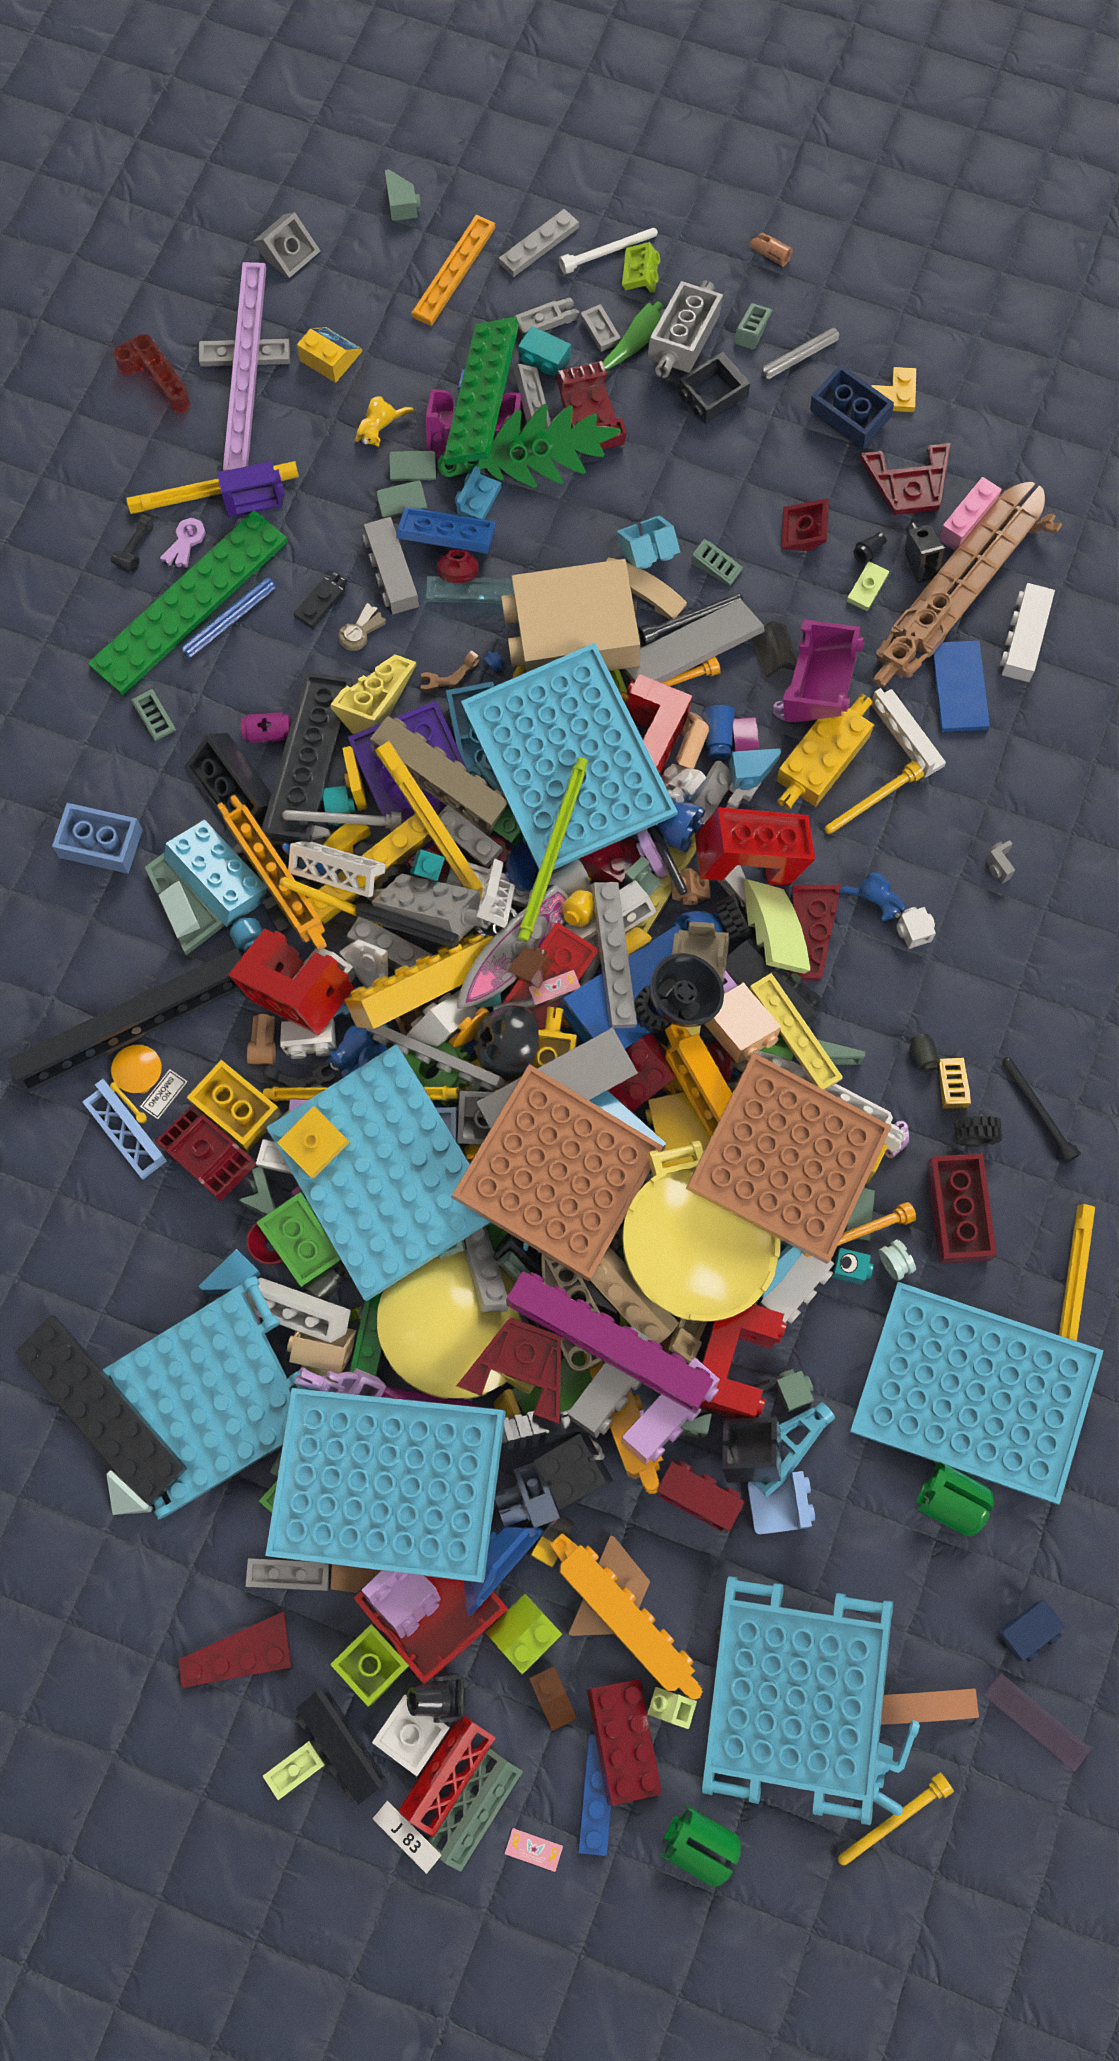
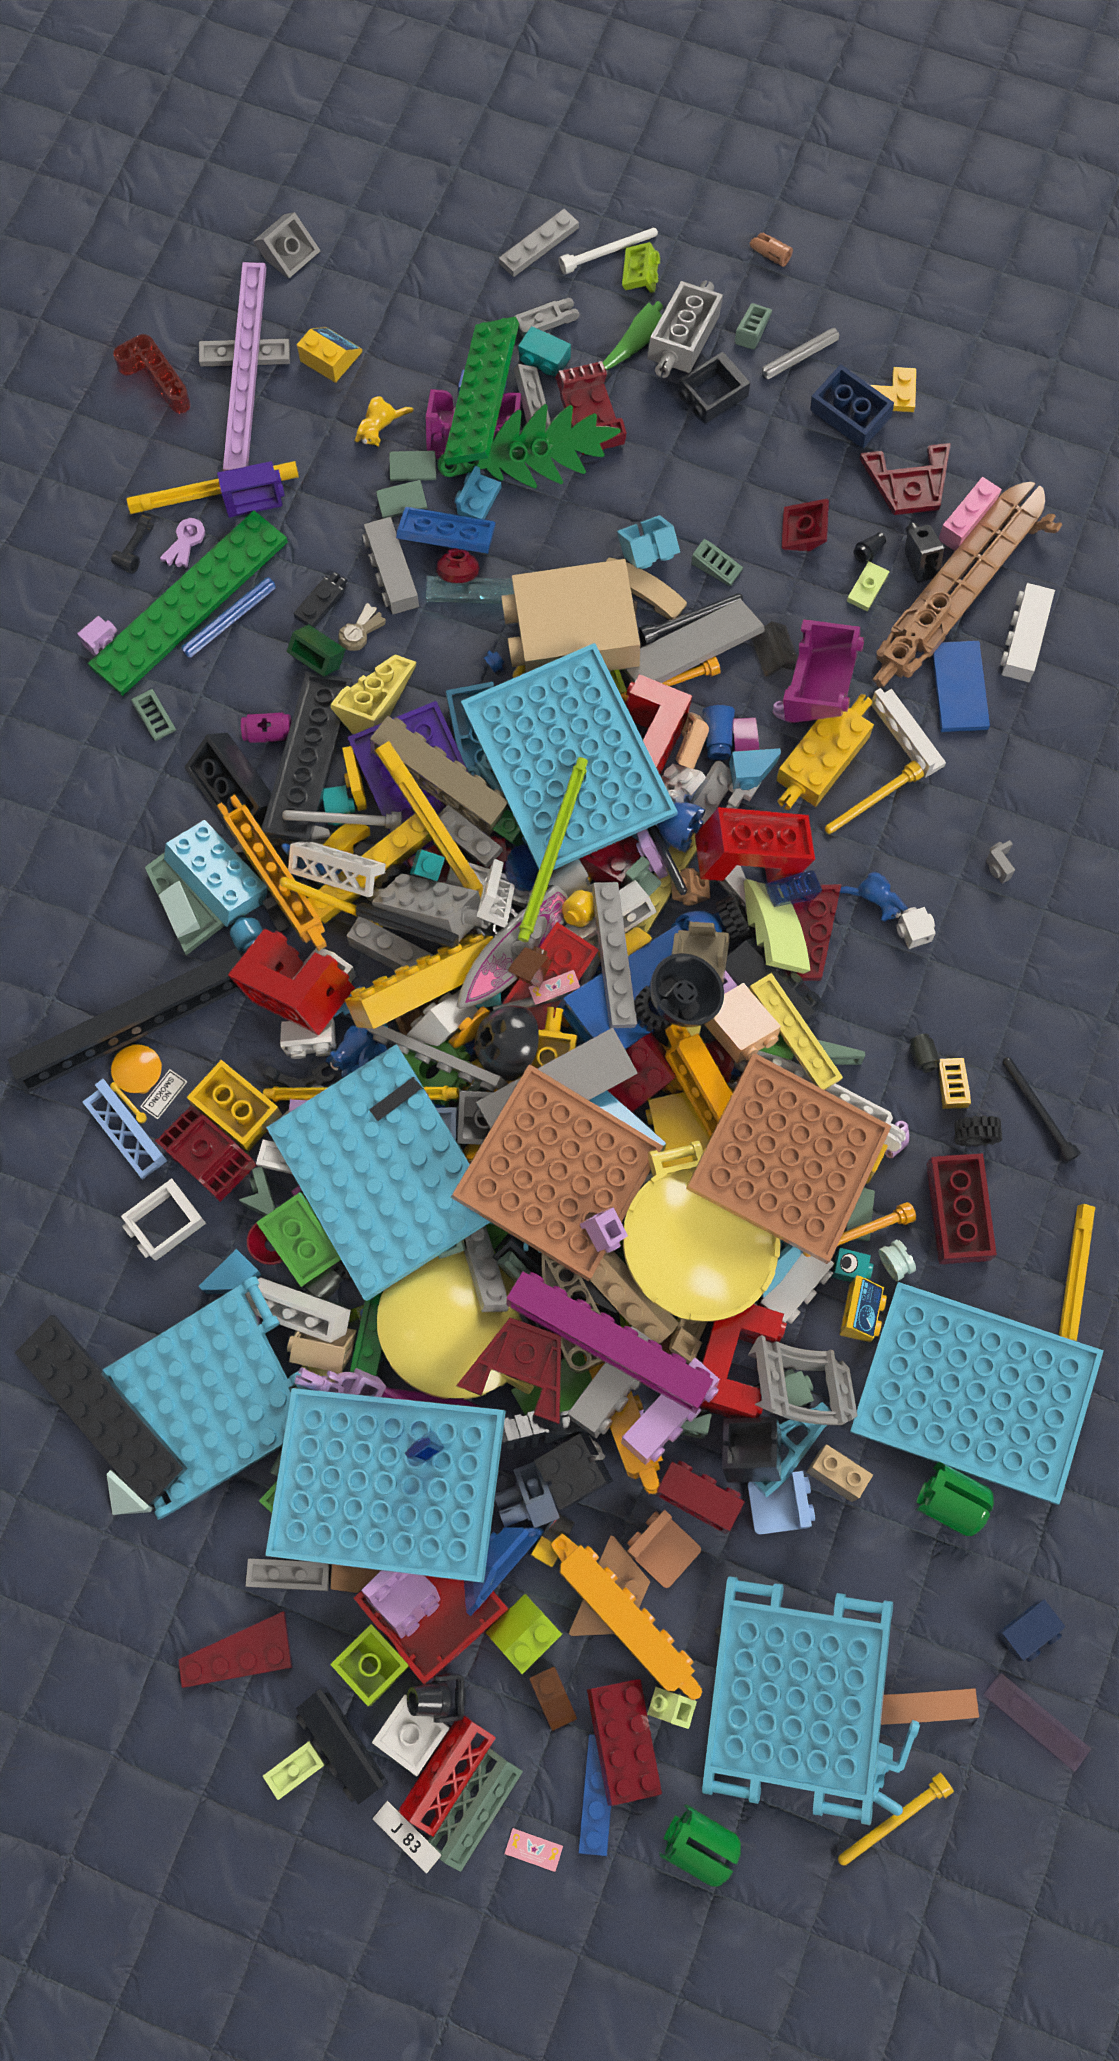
medium blue brick [52,803,143,874] -> none
medium nougat piece [247,1014,276,1065] -> none
yellow plate [277,1106,350,1179] -> none
white plate [340,939,388,989] -> none
sand green slope [385,169,421,221] -> none
light orange tile [412,215,495,326] -> none
medium nougat piece [421,650,480,693] -> none
yellow slope [494,1389,521,1420] -> none
light grey plate [581,304,621,352] -> none
none -> lavender brick [77,616,117,656]
none -> white window [121,1179,206,1261]
none -> dark green brick [286,625,346,677]
none -> black piece [369,1077,425,1121]
none -> clear blue slope [405,1431,444,1463]
none -> lavender brick [580,1208,628,1253]
none -> nougat bracket [627,1510,701,1588]
none -> light grey wedge [748,1335,857,1425]
none -> clear blue slope [765,870,822,907]
none -> tan piece [807,1444,873,1502]
none -> slope [839,1276,886,1342]

